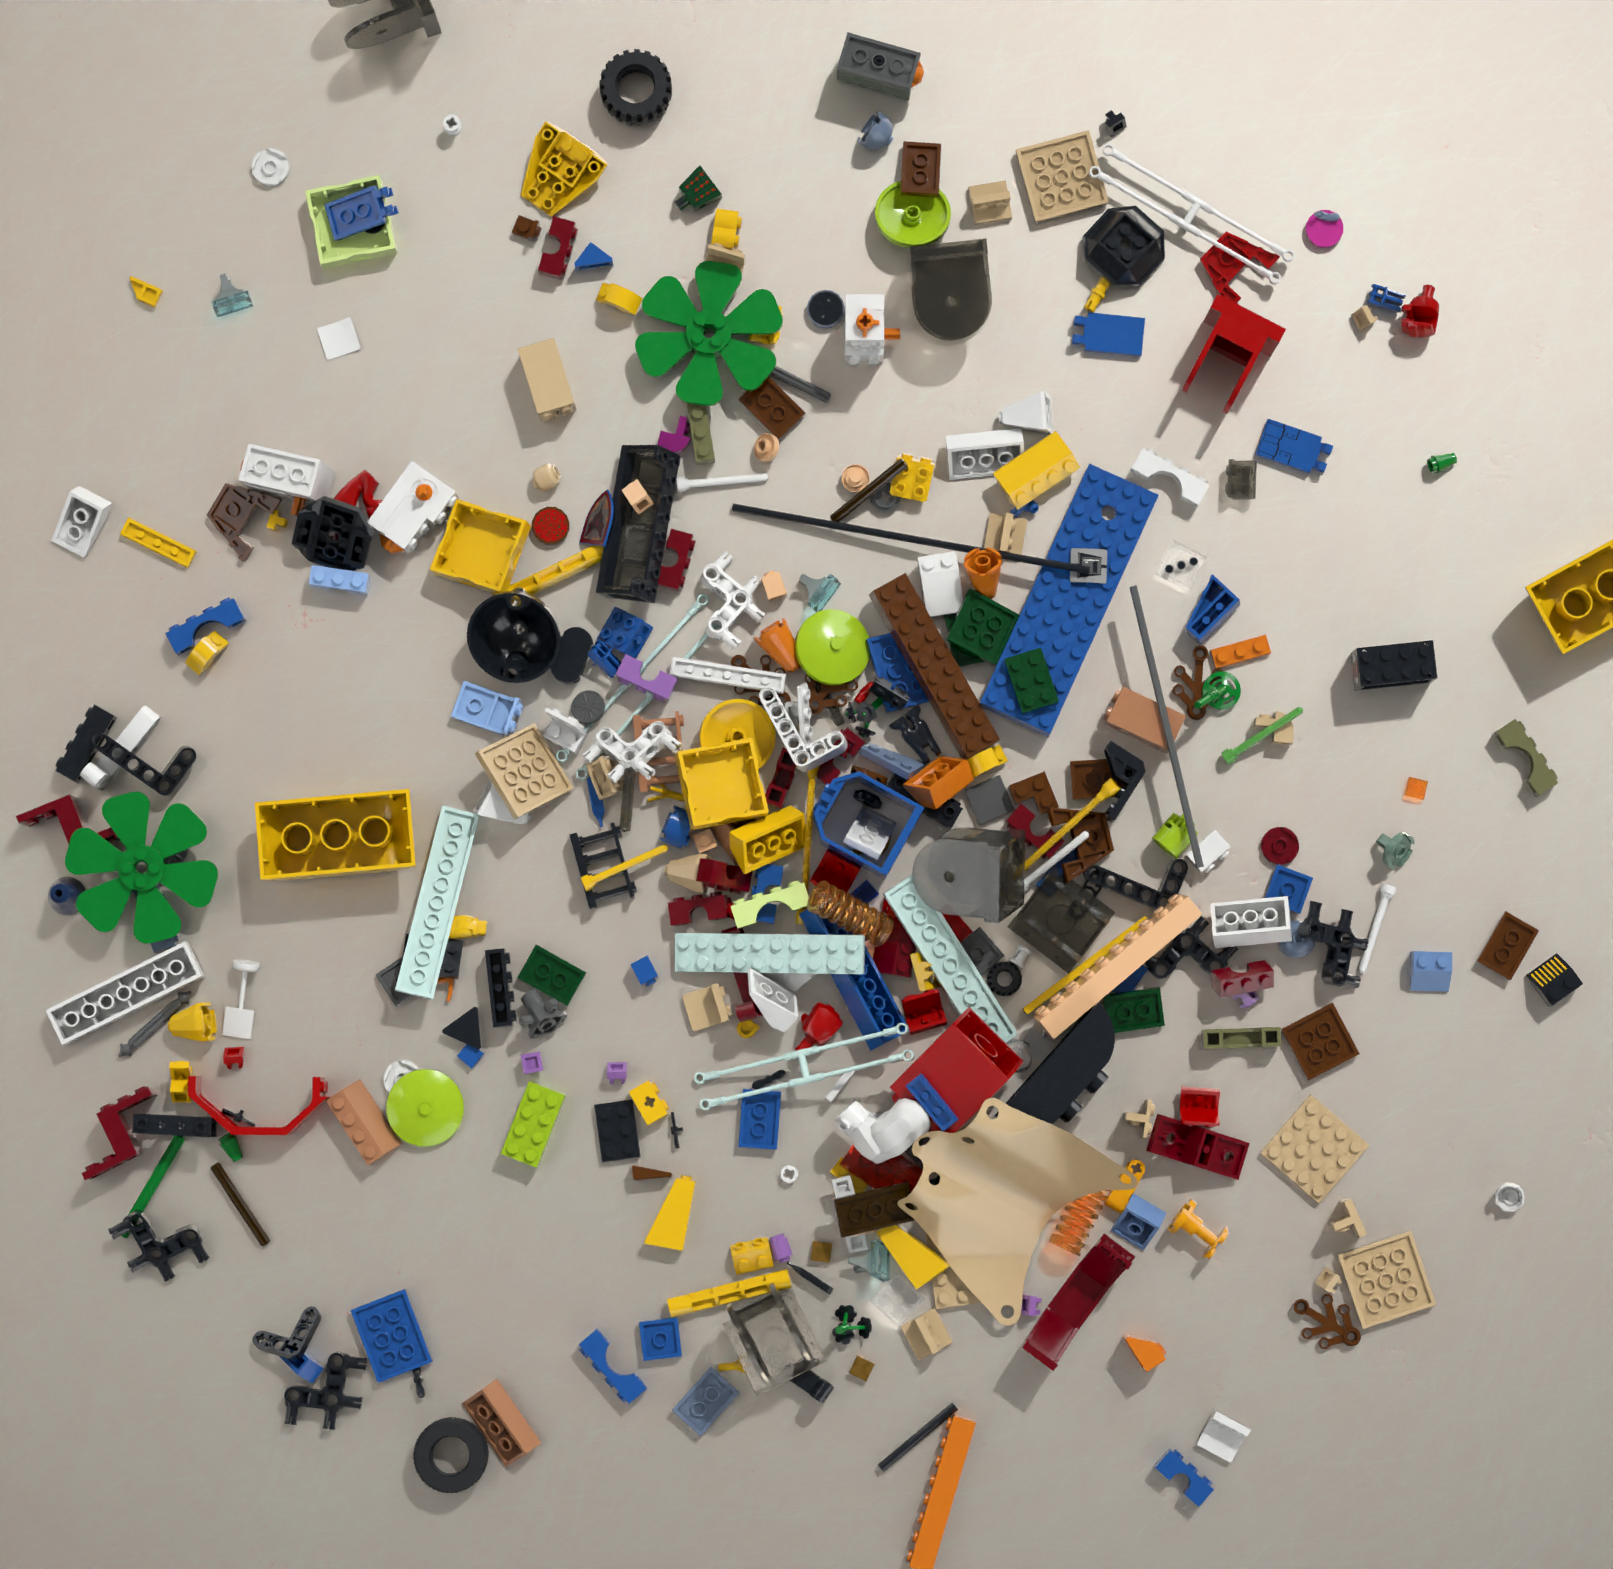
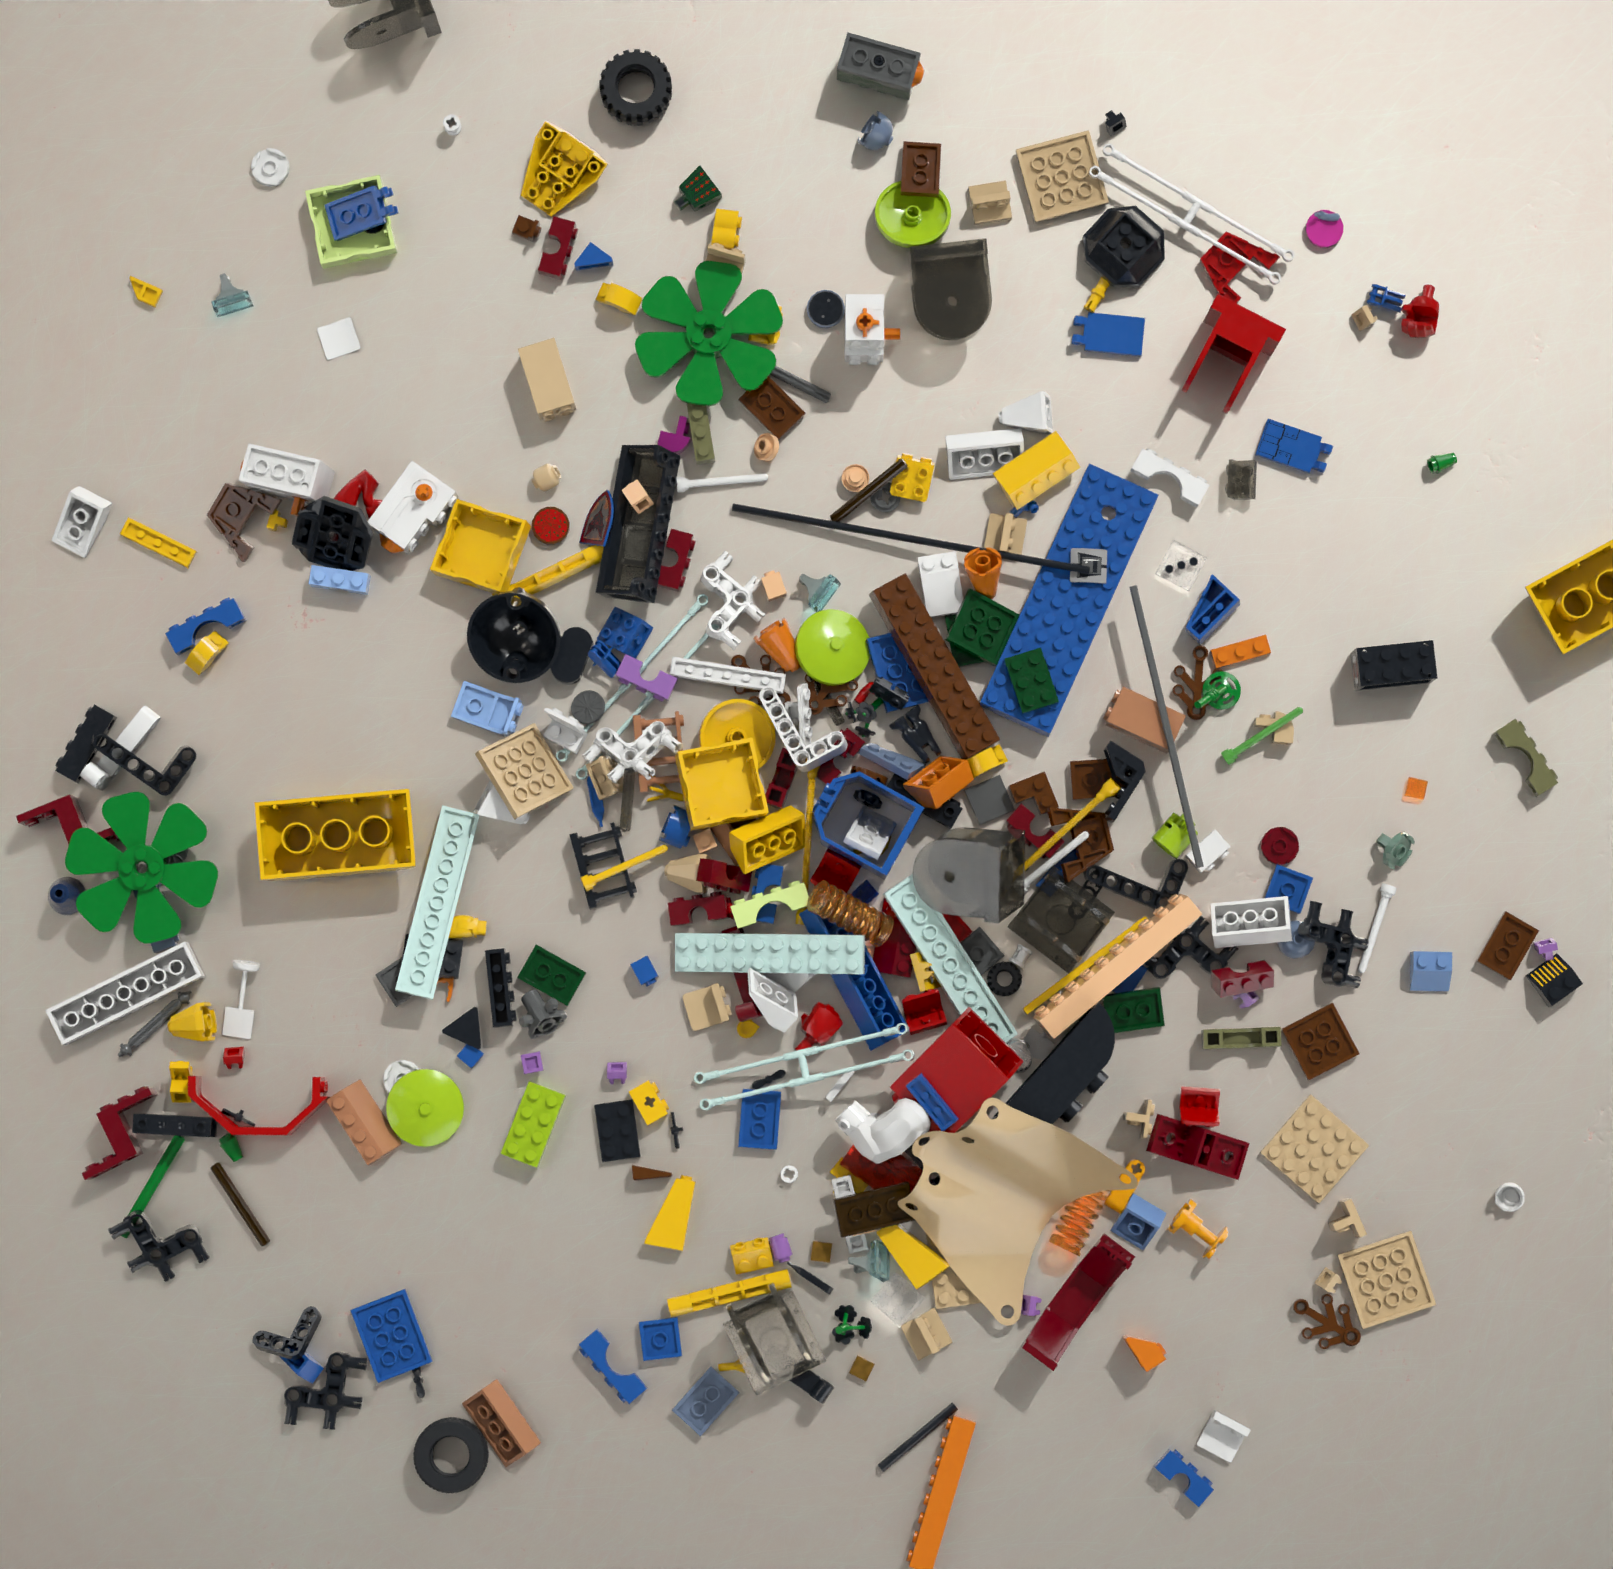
none -> medium lavender tile [1533,938,1558,961]

